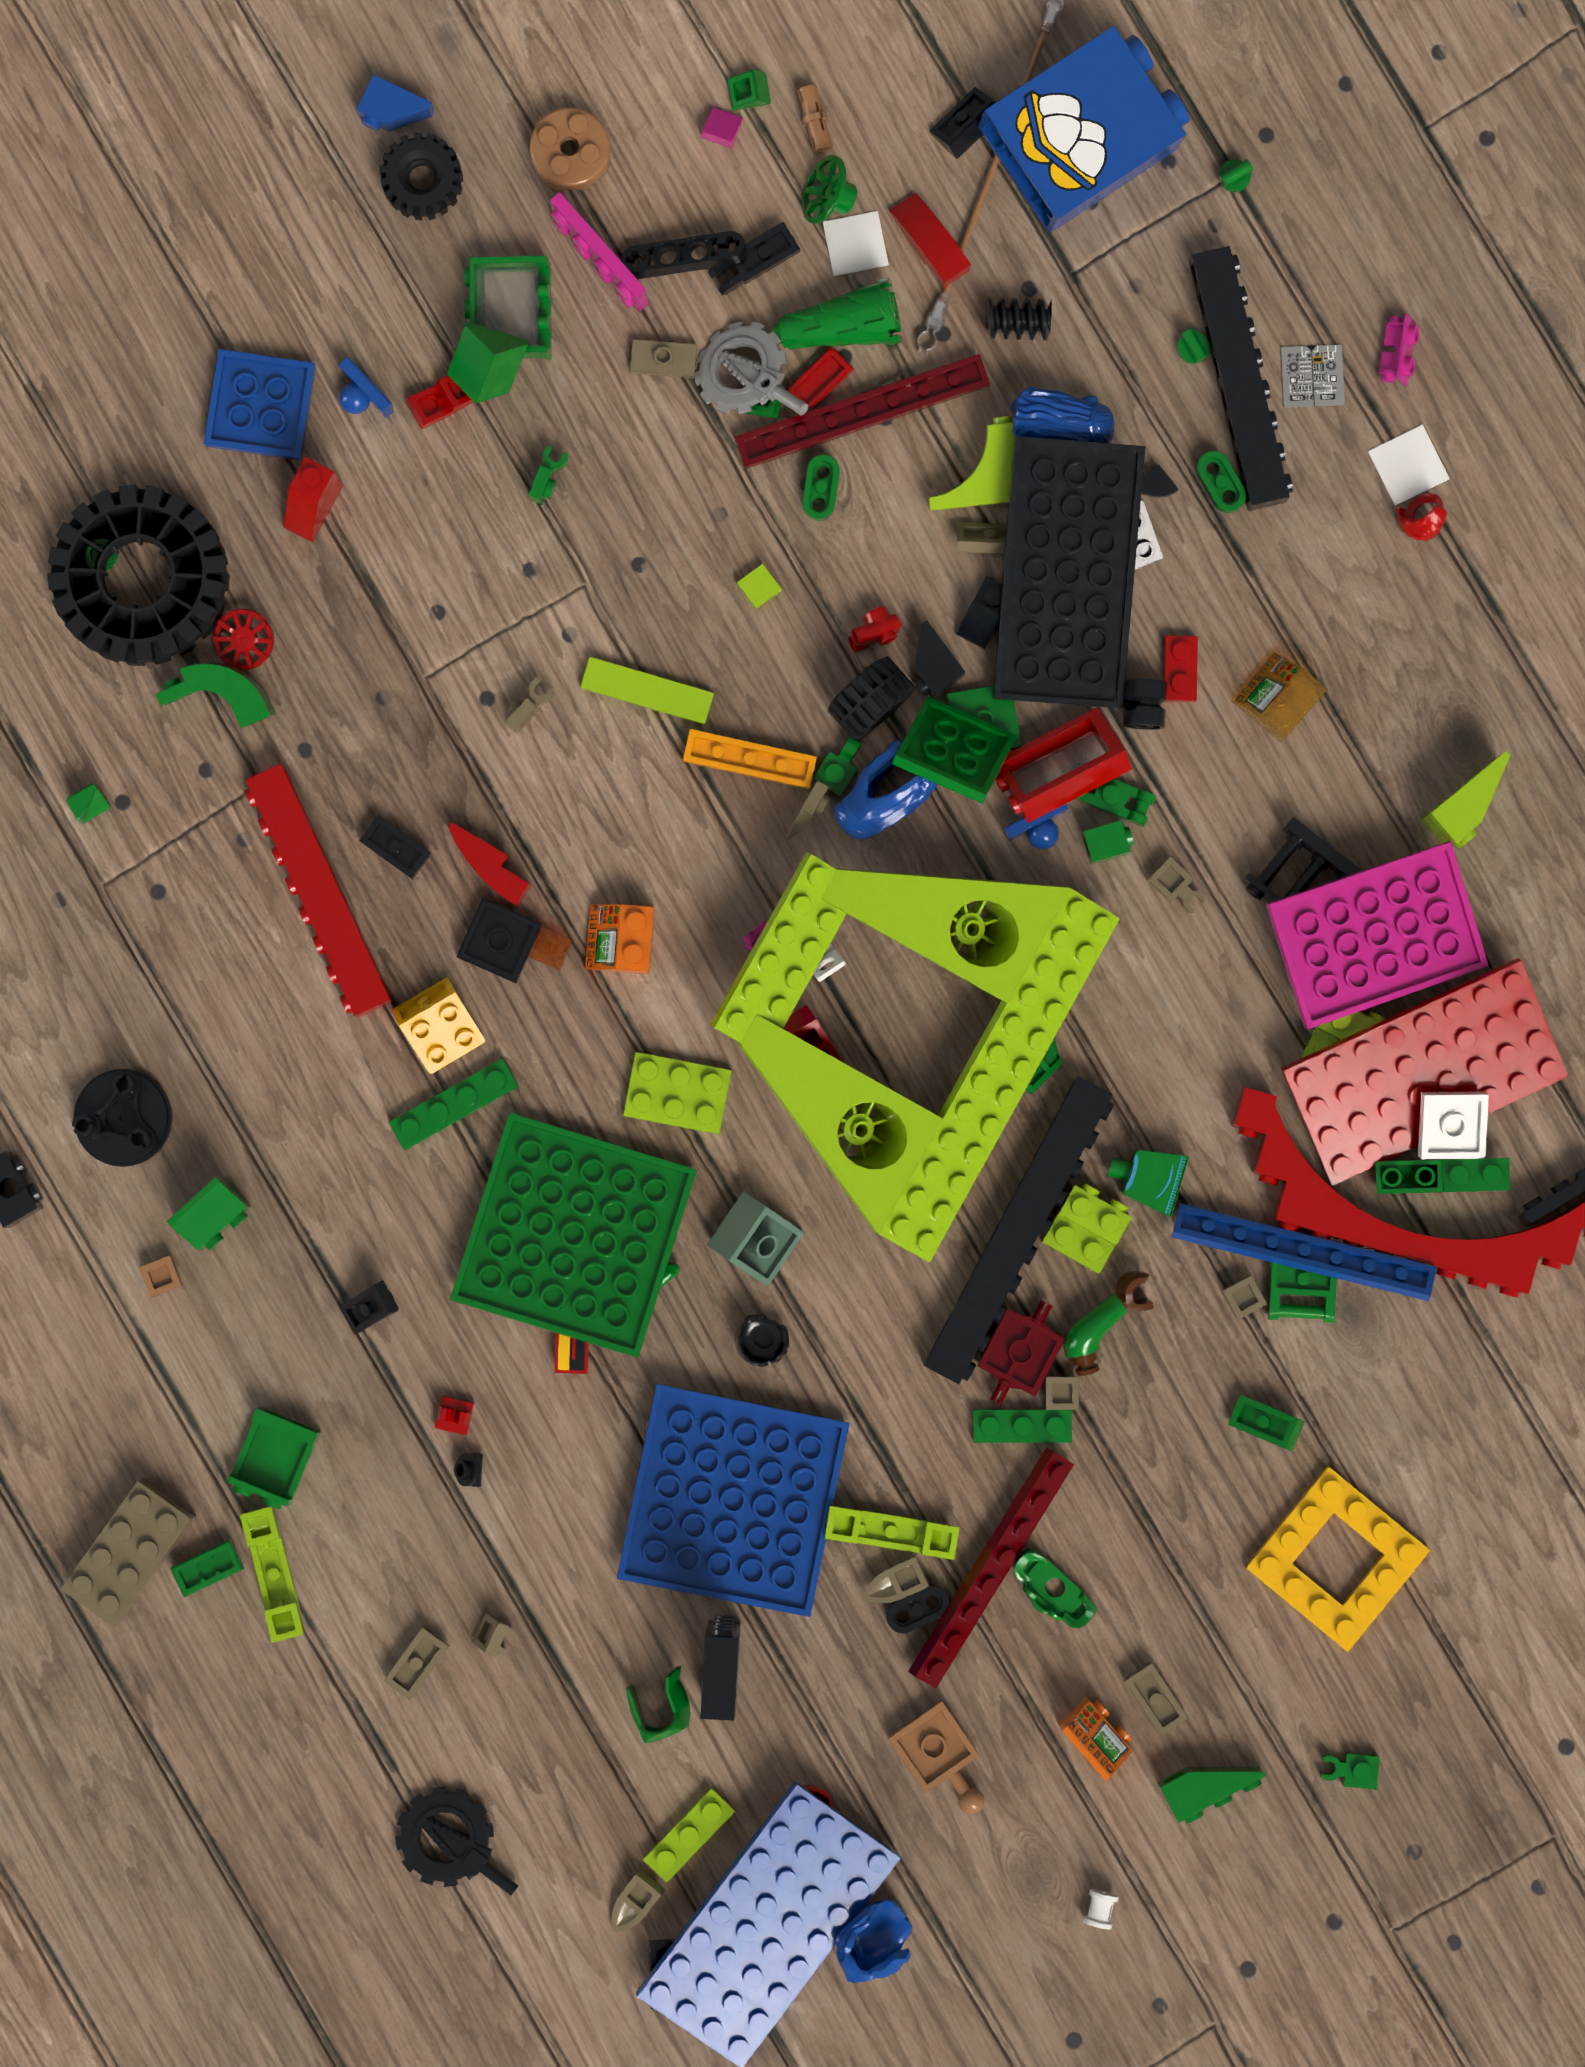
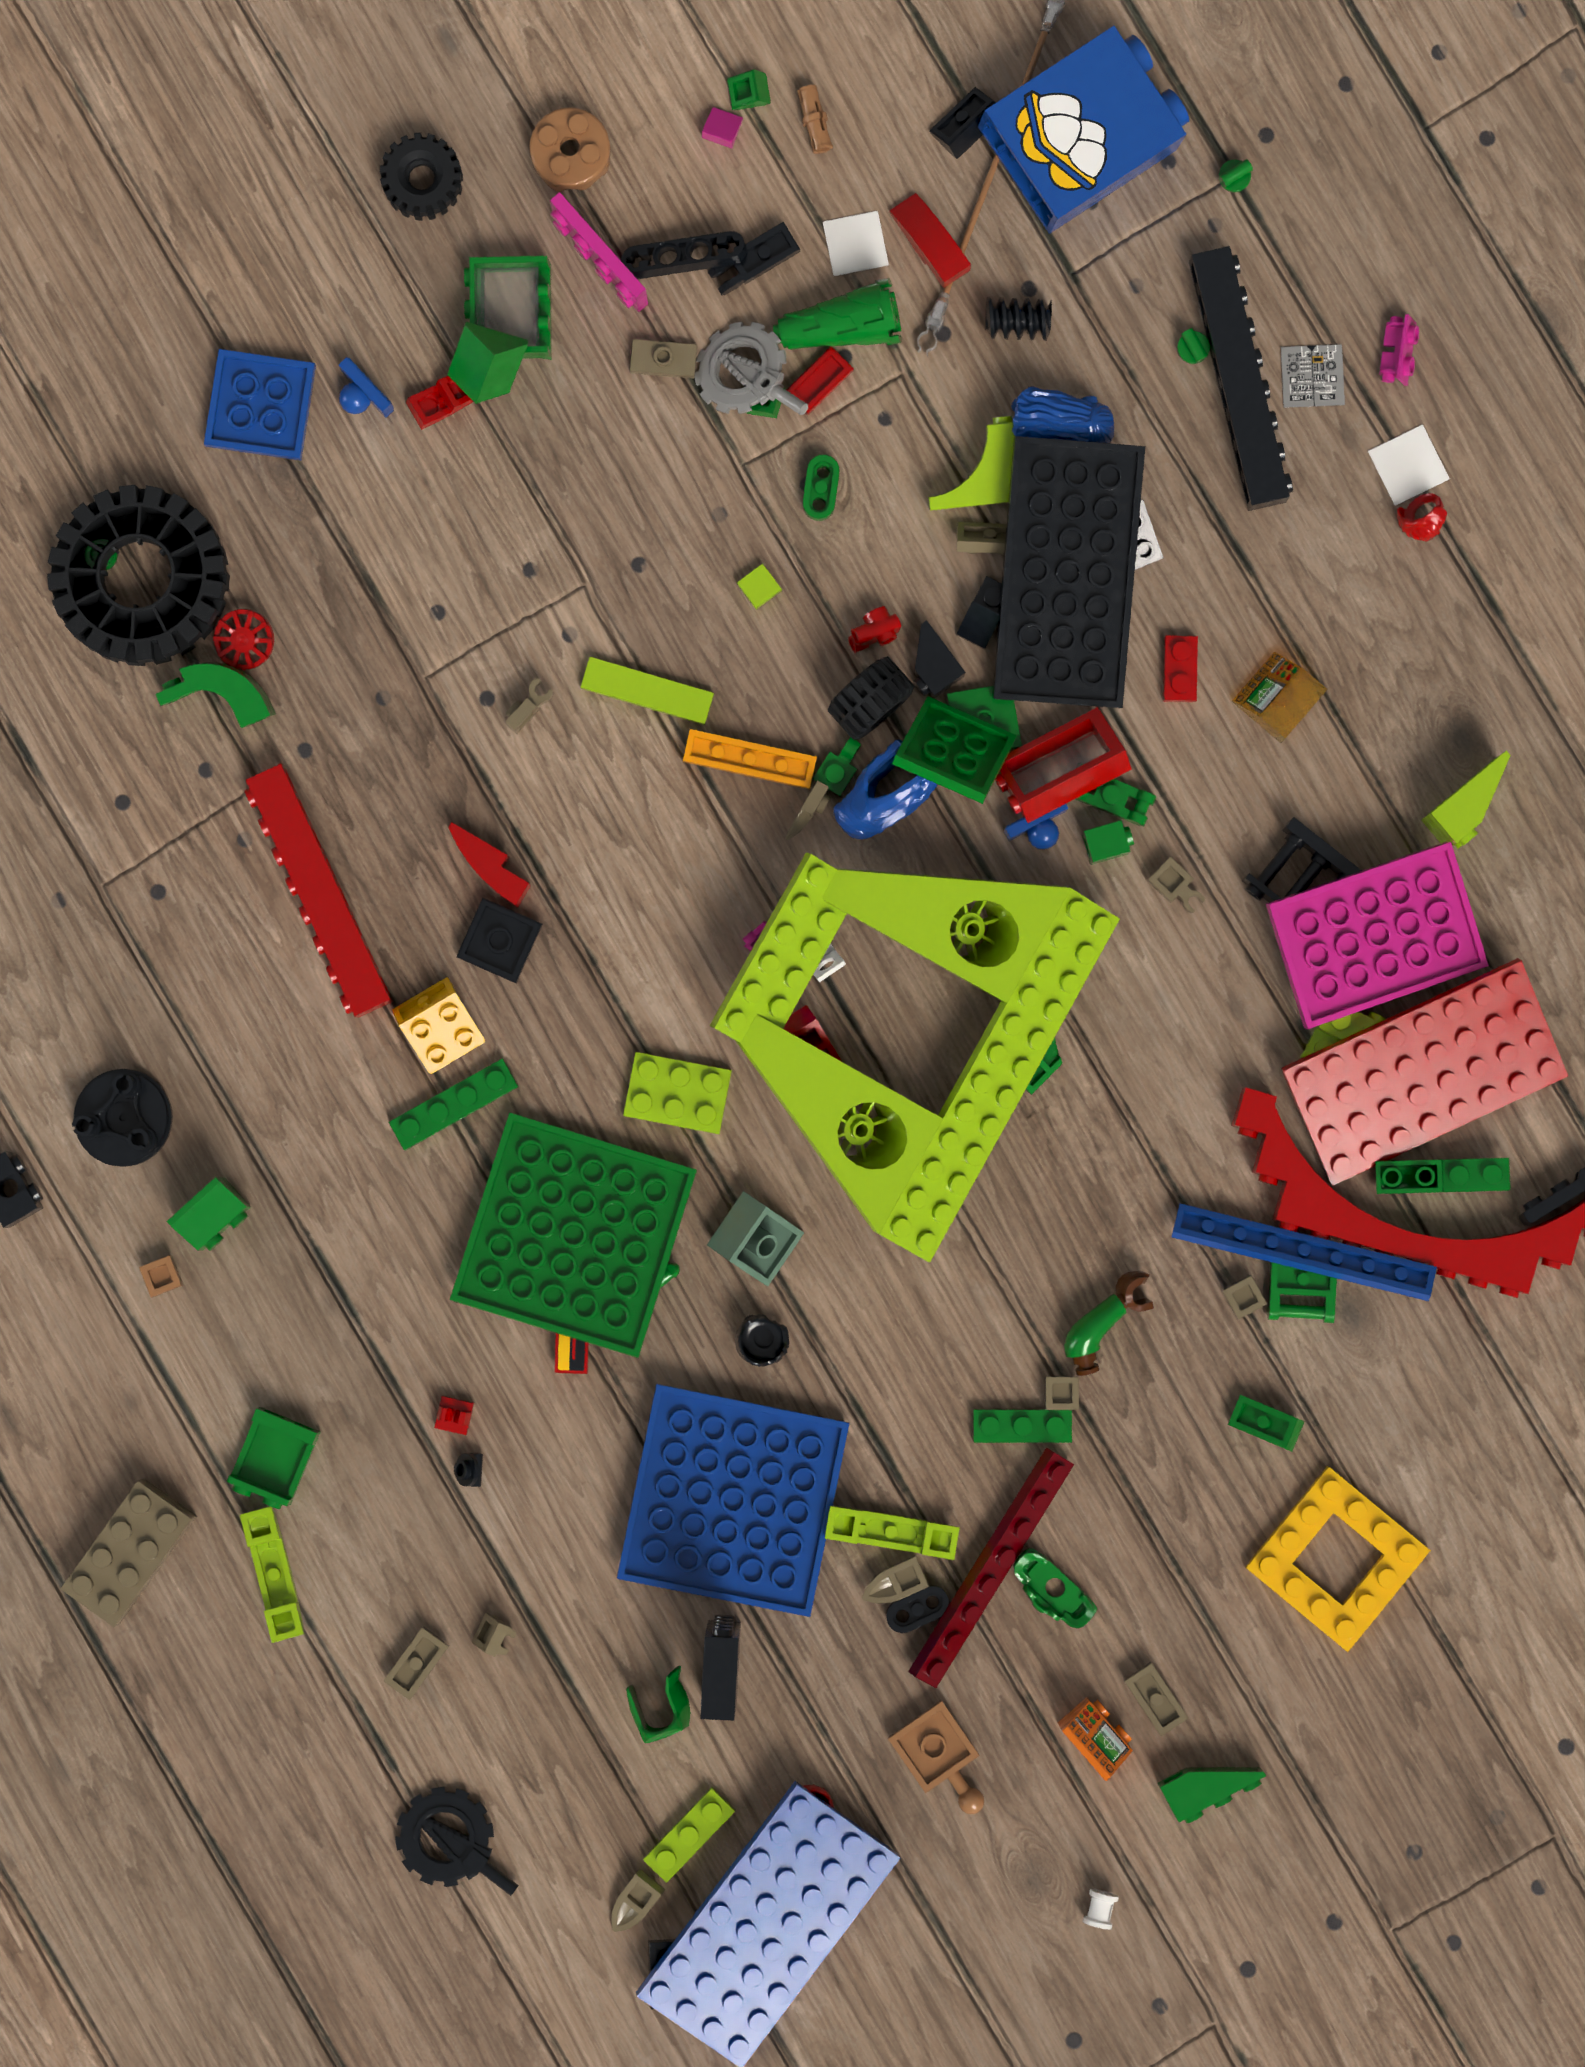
green slope [66,783,110,824] -> none
green plate [170,1539,245,1597] -> none
red slope [283,457,343,543] -> none
black slope [339,1280,399,1335] -> none
blue slope [356,75,434,132] -> none
black plate [359,815,432,880] -> none
green plate [528,446,568,506] -> none
clear orange tile [530,928,573,971] -> none
orange slope [585,904,655,975] -> none
dark red plate [735,354,990,469] -> none
green wheel [802,155,857,224] -> none
blue hair [835,1899,912,1983] -> none
black brick [923,1076,1114,1385] -> none
dark red plate [977,1300,1065,1405] -> none
lime plate [1042,1183,1132,1274] -> none
green torso [1107,1150,1189,1217] -> none
black wheel [1122,678,1167,730] -> none
black tile [1141,464,1179,498] -> none
green plate [1196,451,1246,513] -> none
green plate [1320,1752,1380,1790] -> none
white plate [1418,1092,1489,1159] -> none

